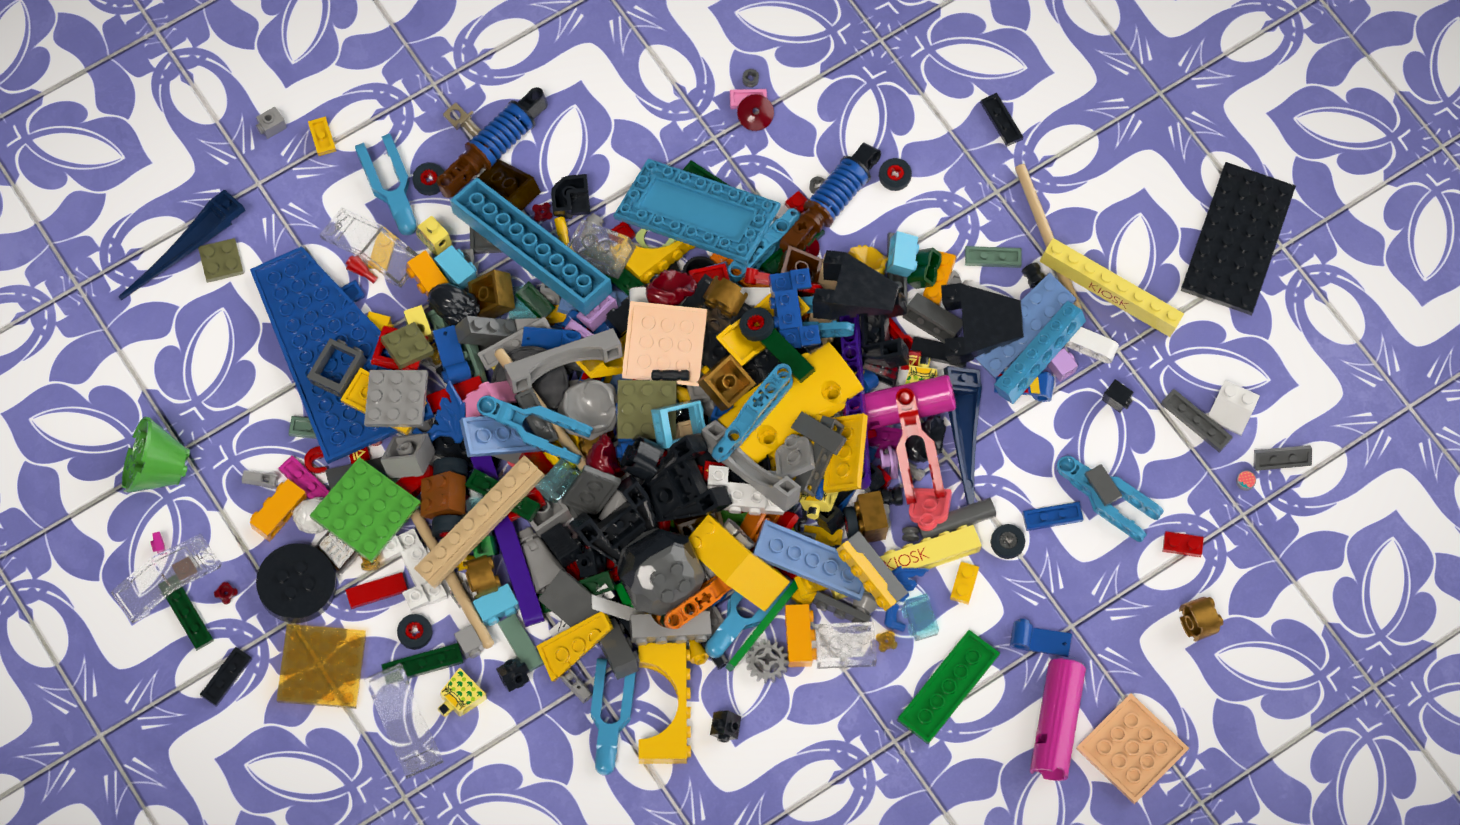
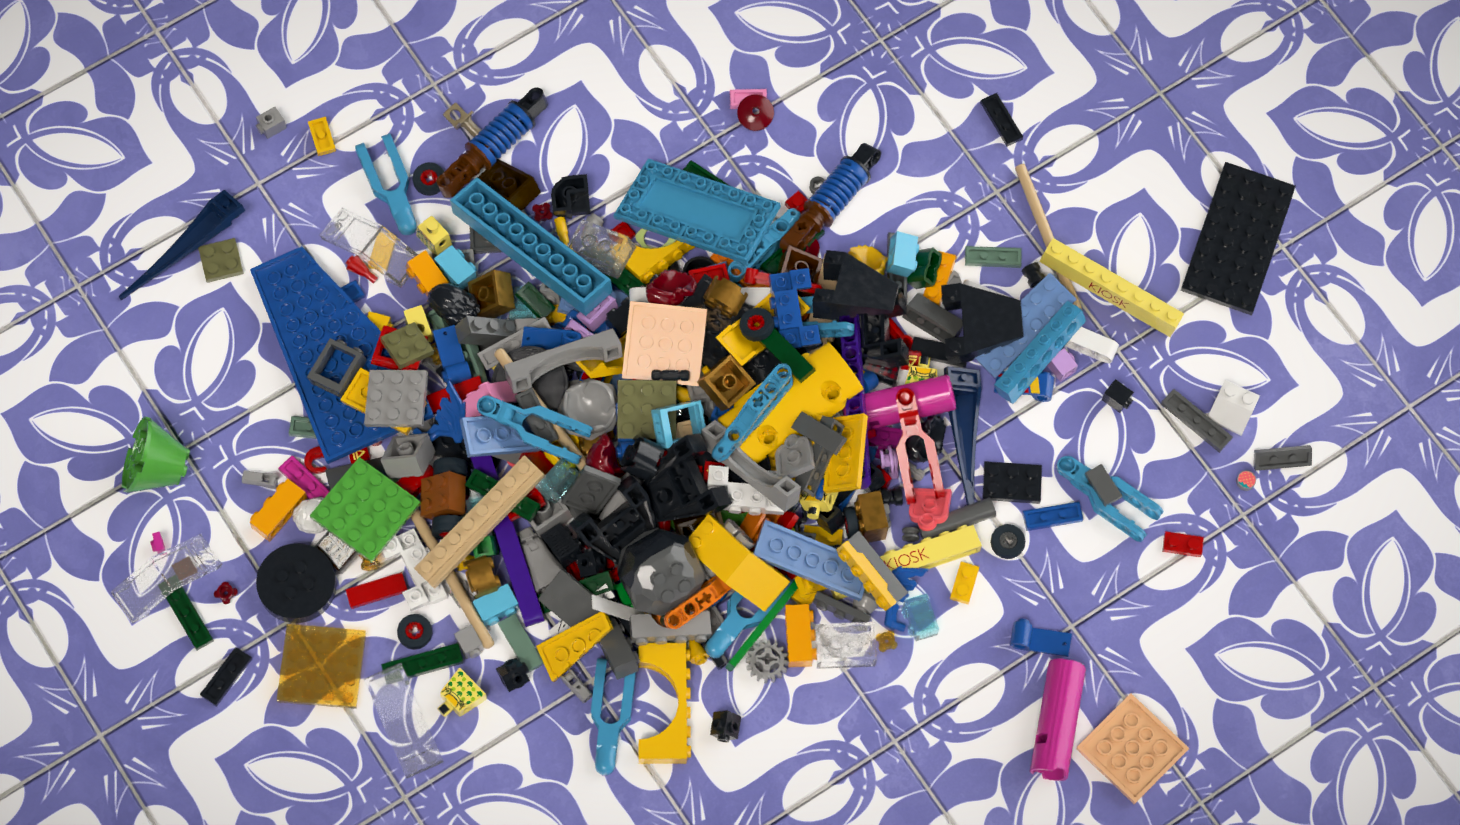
dark grey bush [742,69,759,88] -> none
black bush [878,158,912,191] -> none
green plate [897,630,1000,745] -> none
pearl gold brick [1179,597,1223,642] -> none
none -> black plate [982,461,1042,504]

